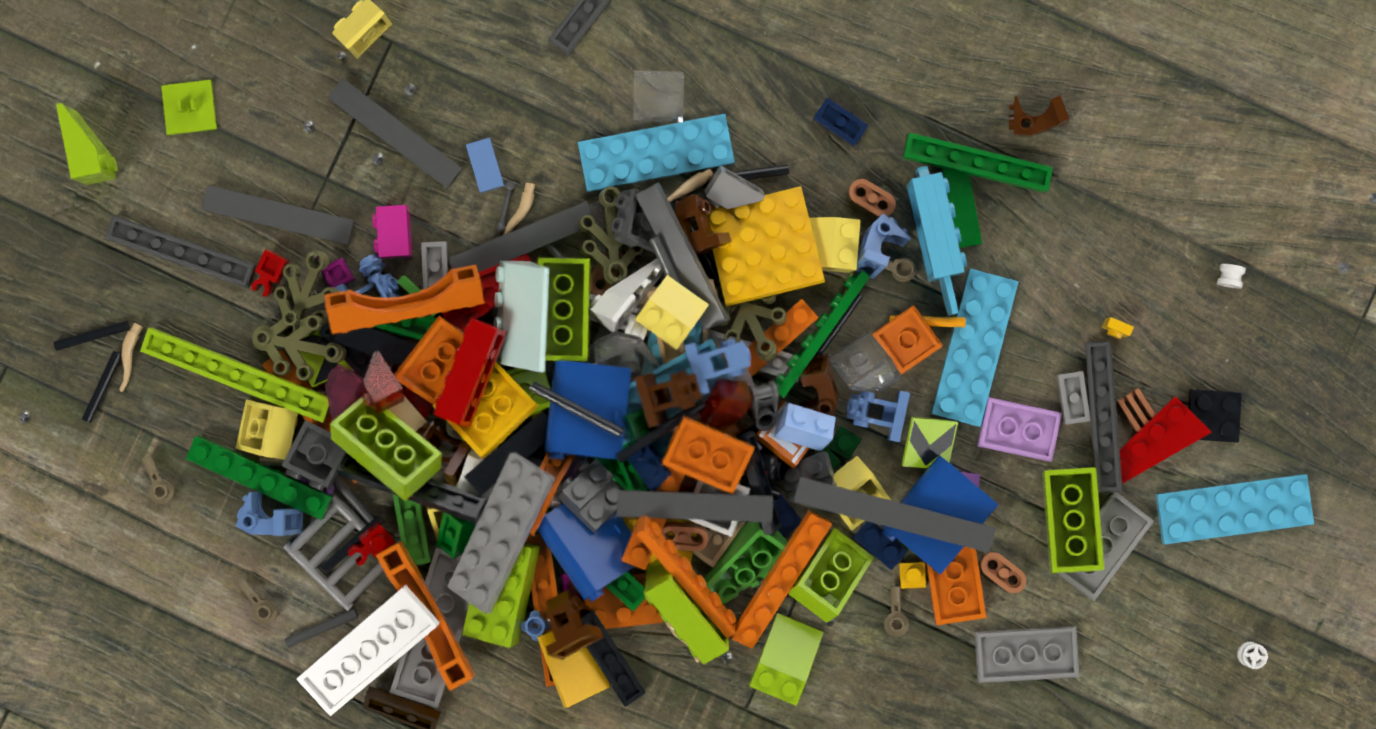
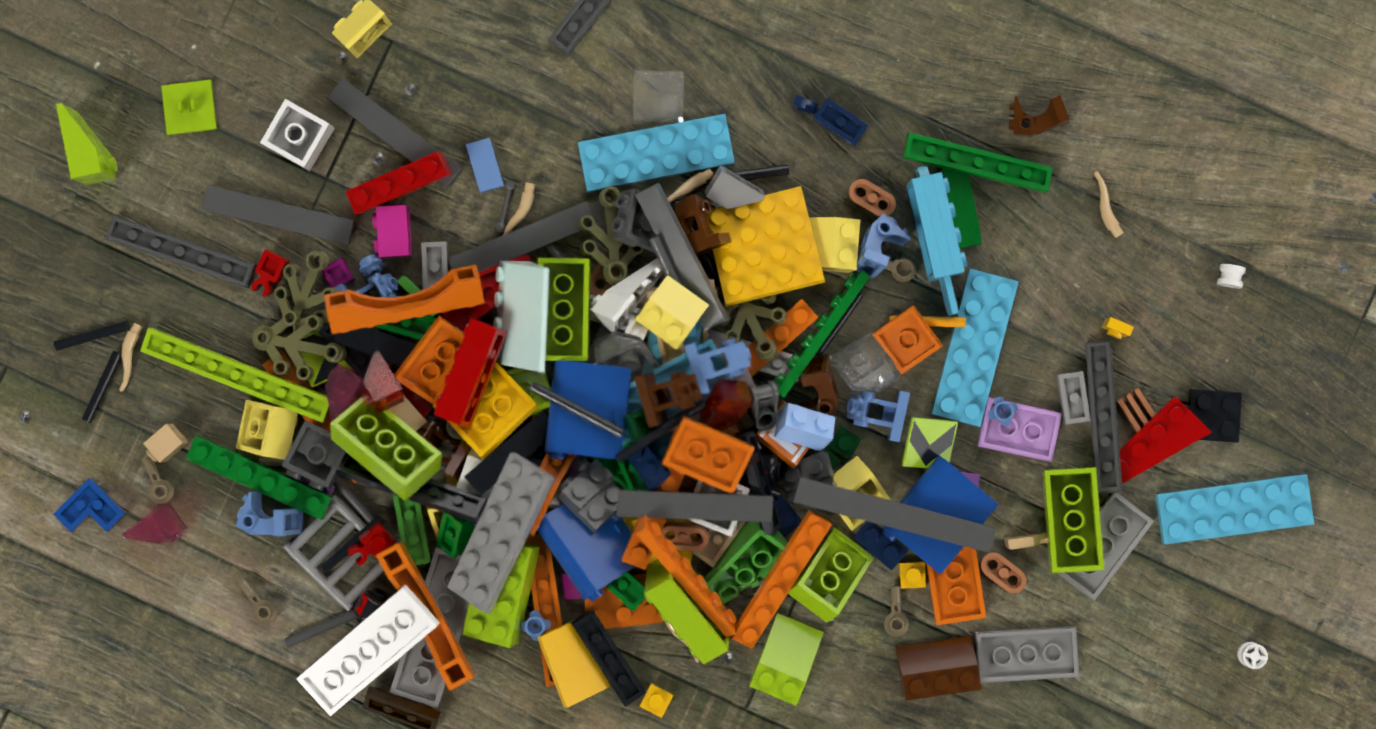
reddish brown tile [545,590,603,660] -> none
none -> blue plate [53,478,127,532]
none -> clear pink slope [122,503,187,545]
none -> tan brick [143,424,189,463]
none -> white brick [260,99,335,171]
none -> red brick [345,152,453,215]
none -> black head [354,588,388,623]
none -> yellow plate [639,683,674,718]
none -> dark blue tile [792,95,819,115]
none -> reddish brown slope [895,636,982,701]
none -> medium blue plate [988,397,1018,426]
none -> tan tile [1004,532,1047,550]
none -> tan animal [1094,171,1124,238]

